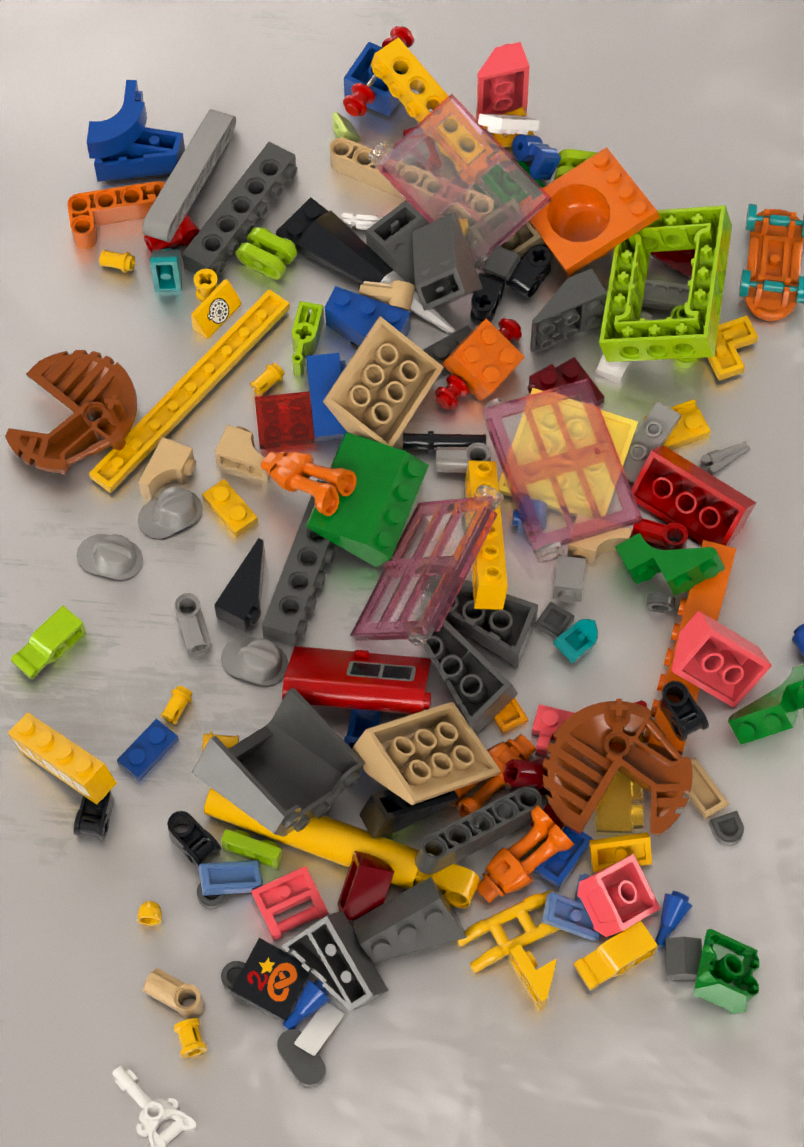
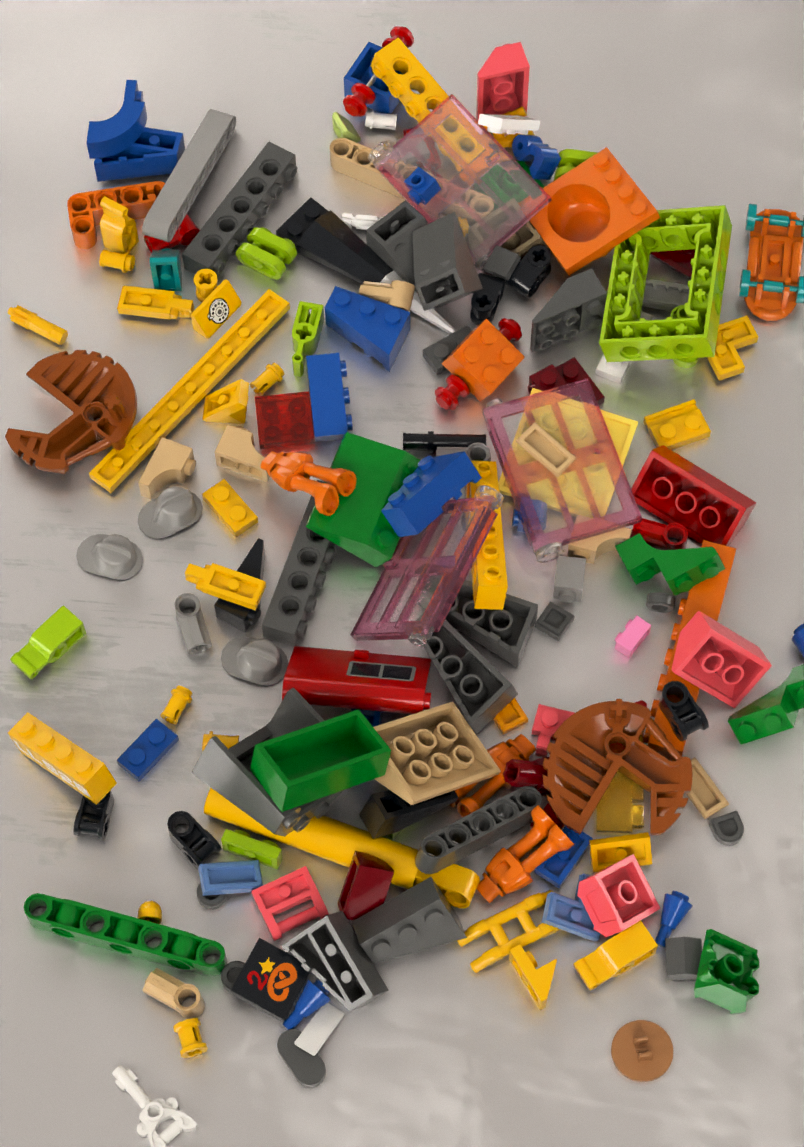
tan slope [323,316,444,447] -> none
teal plate [553,619,598,664] -> none
light grey plate [620,401,682,484] -> none
light grey piece [700,442,750,475] -> none
none -> yellow piece [8,305,68,345]
none -> green beam [24,893,227,976]
none -> yellow piece [100,196,139,254]
none -> yellow hinge [117,286,195,320]
none -> yellow hinge [185,563,266,611]
none -> yellow slope [202,379,249,424]
none -> green piece [250,709,391,812]
none -> white pin [365,109,397,131]
none -> blue wedge [381,451,482,537]
none -> blue plate [404,167,441,205]
none -> tan tile [516,422,577,478]
none -> medium nougat piece [611,1020,673,1082]
none -> bright pink piece [614,616,651,658]

